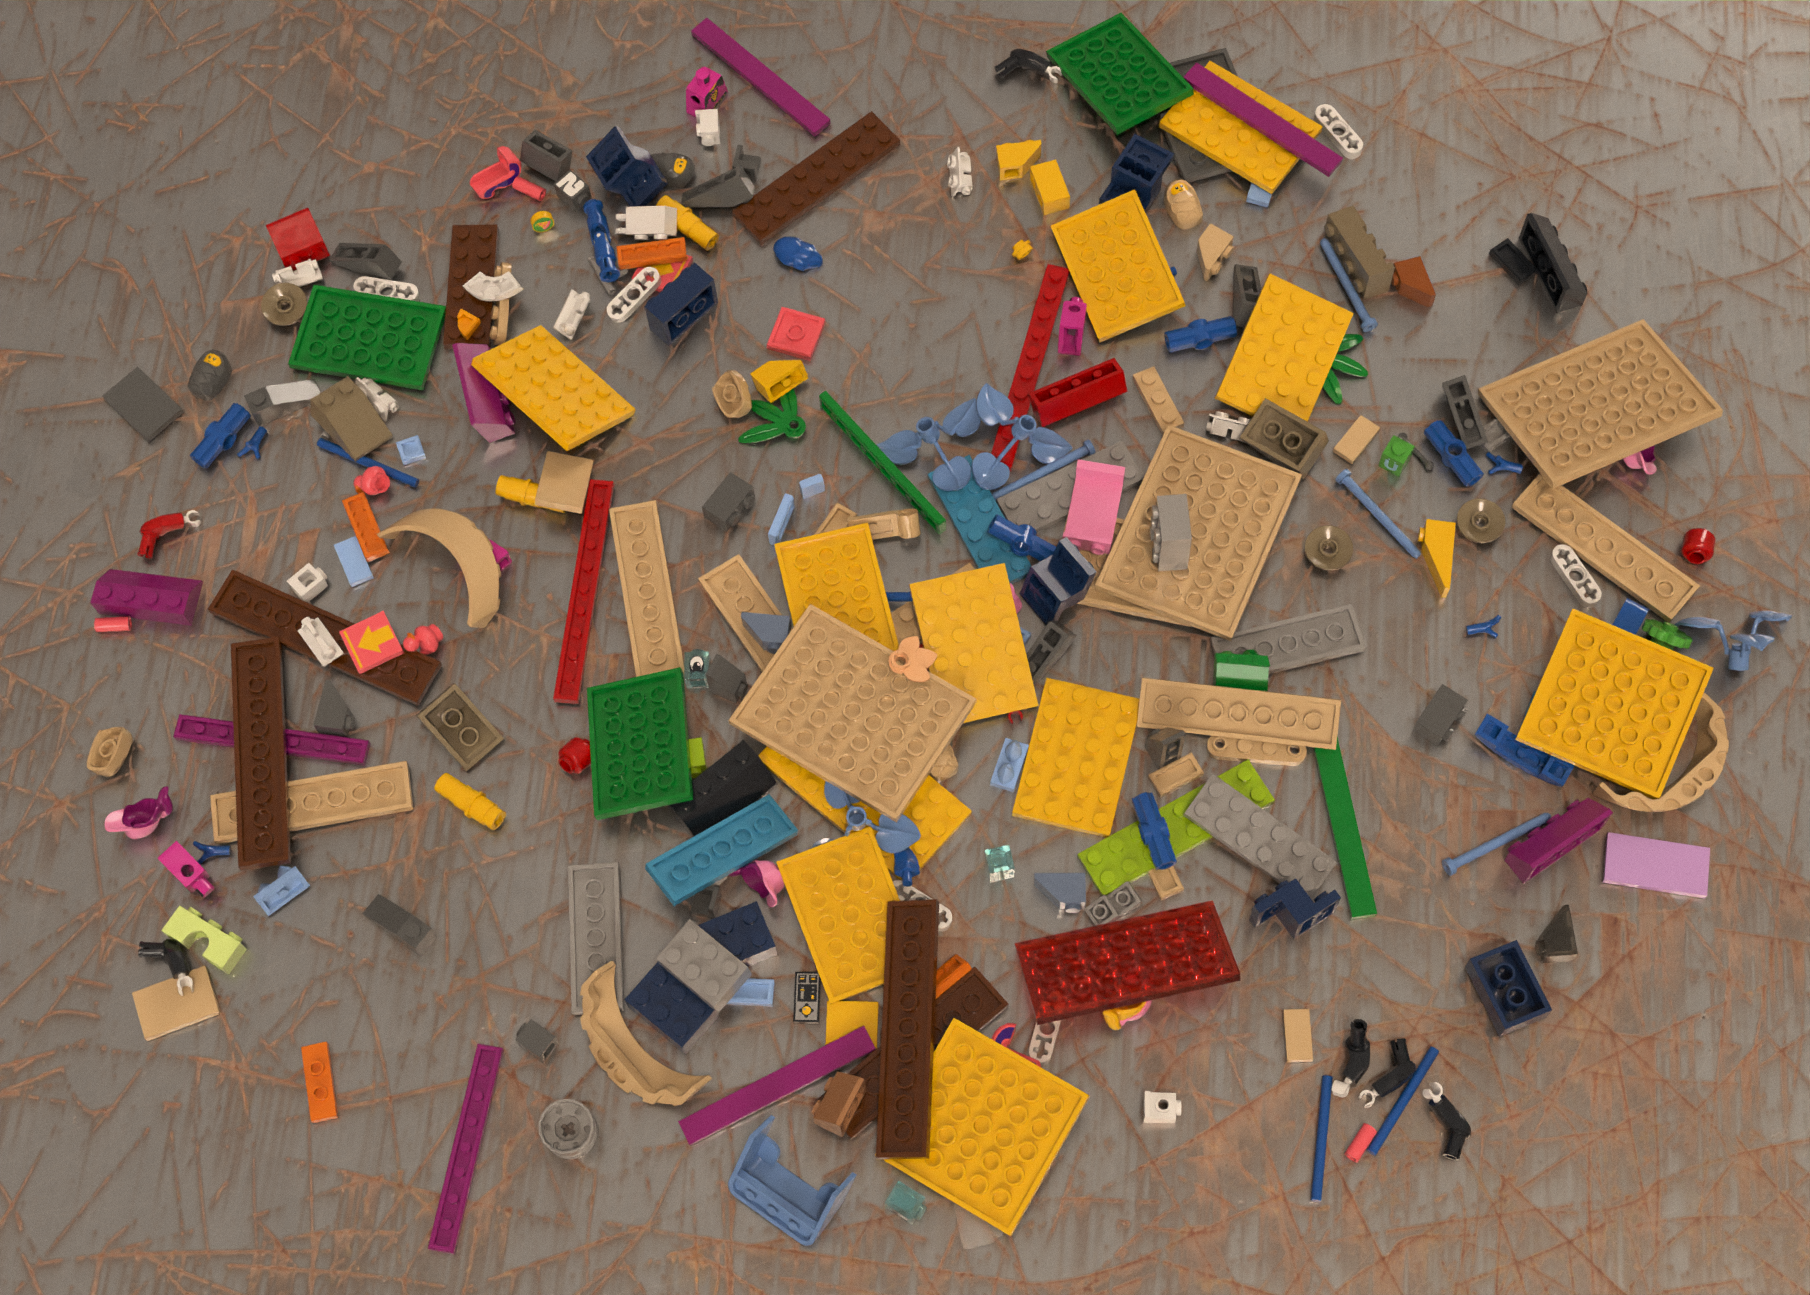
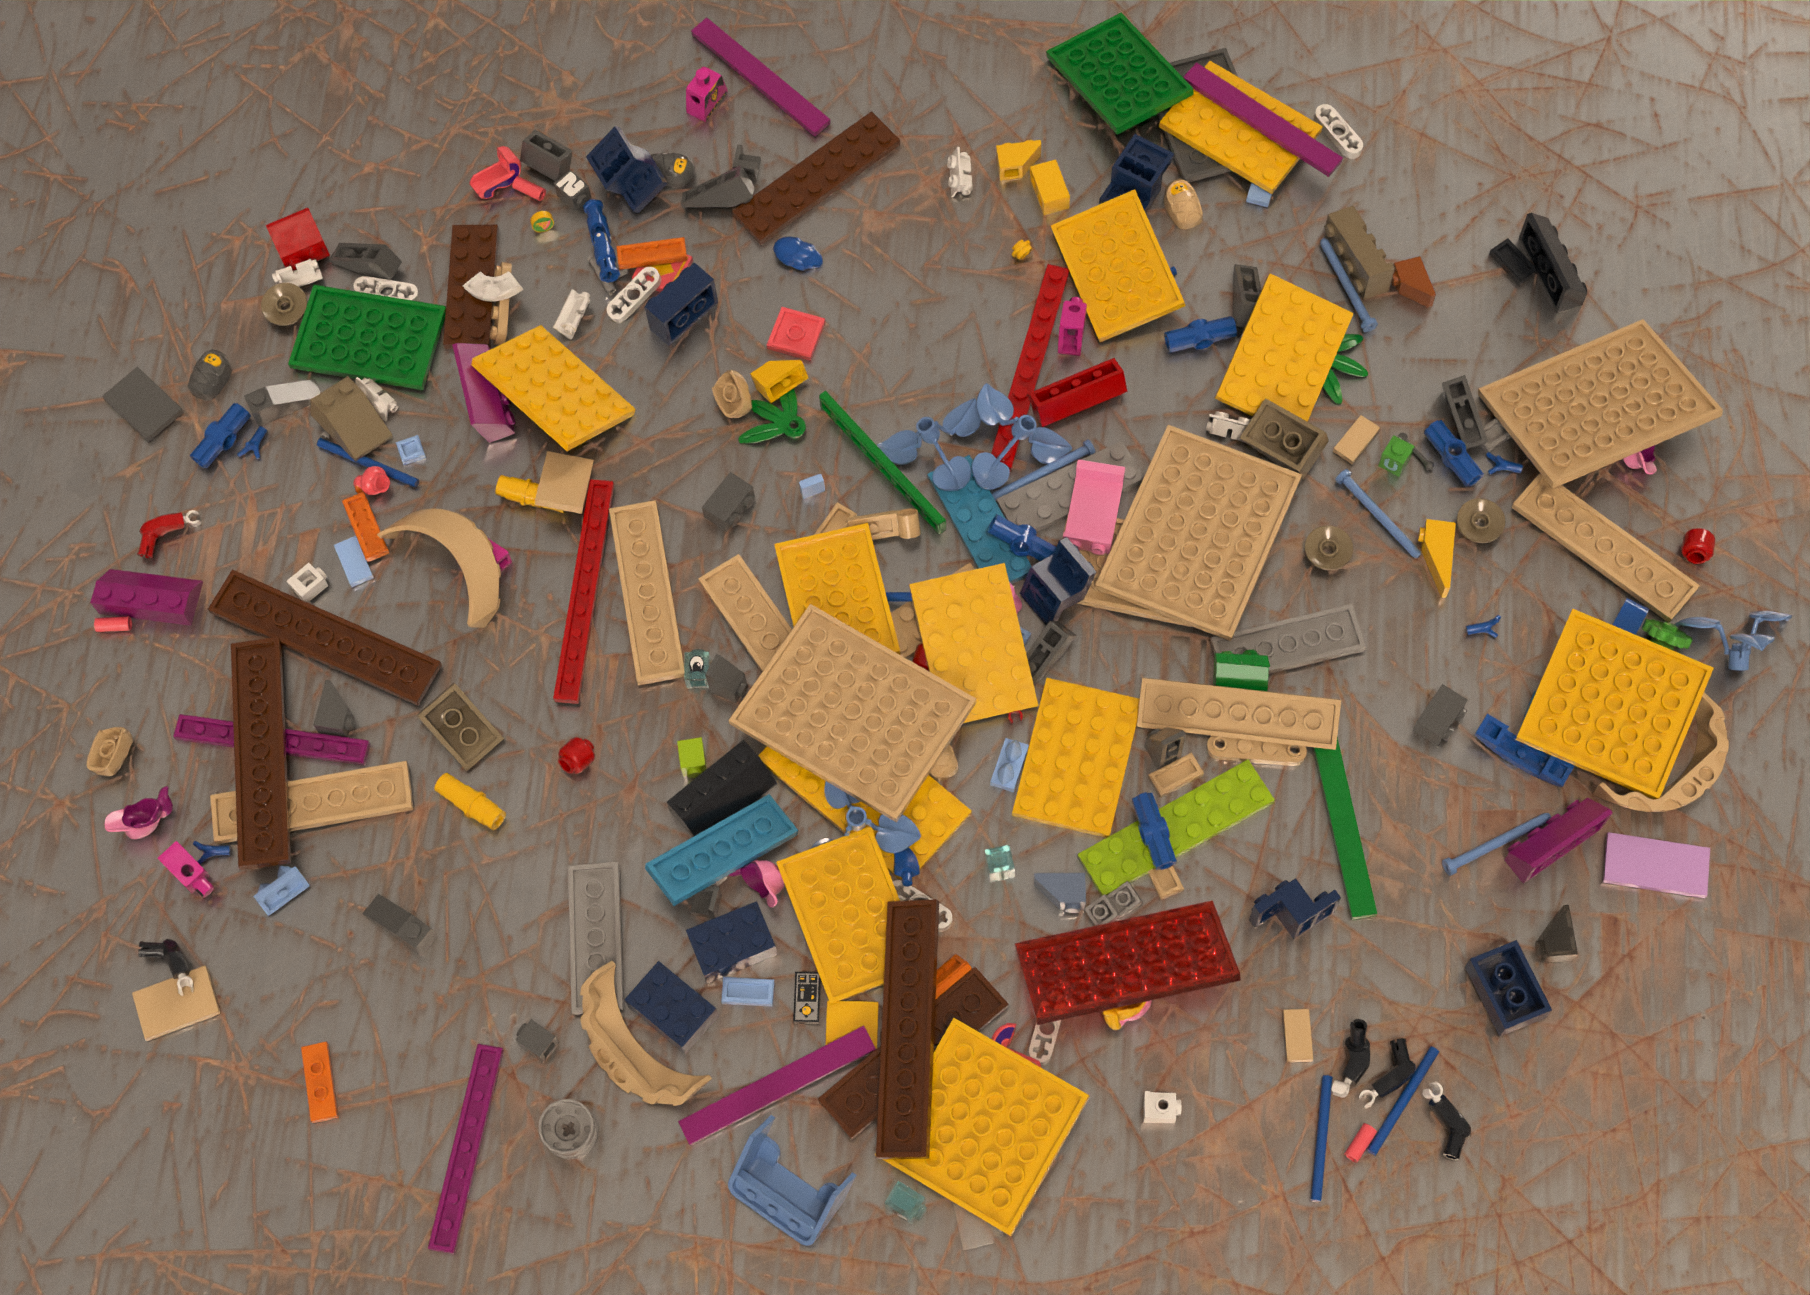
yellowish green arch [161,905,247,975] -> none
white hinge [298,617,344,667] -> none
coral tile [339,611,404,674] -> none
coral animal [403,624,443,655] -> none
light orange tile [457,309,481,340] -> none
green plate [587,667,693,820] -> none
white hinge [615,206,677,241] -> none
yellow piece [656,195,719,251] -> none
light grey brick [656,919,752,1013] -> none
white brick [695,109,720,146] -> none
sand blue slope [741,612,792,654] -> none
light blue tile [768,493,795,545] -> none
medium nougat slope [812,1071,866,1138] -> none
light nougat plate [888,636,937,683] -> none
black arm [994,49,1062,83] -> none
tan plate [1133,366,1184,436] -> none
light grey brick [1150,494,1192,571] -> none
light grey plate [1183,774,1337,899] -> none
tan slope [1196,223,1234,281] -> none
white beam [1550,544,1602,608] -> none

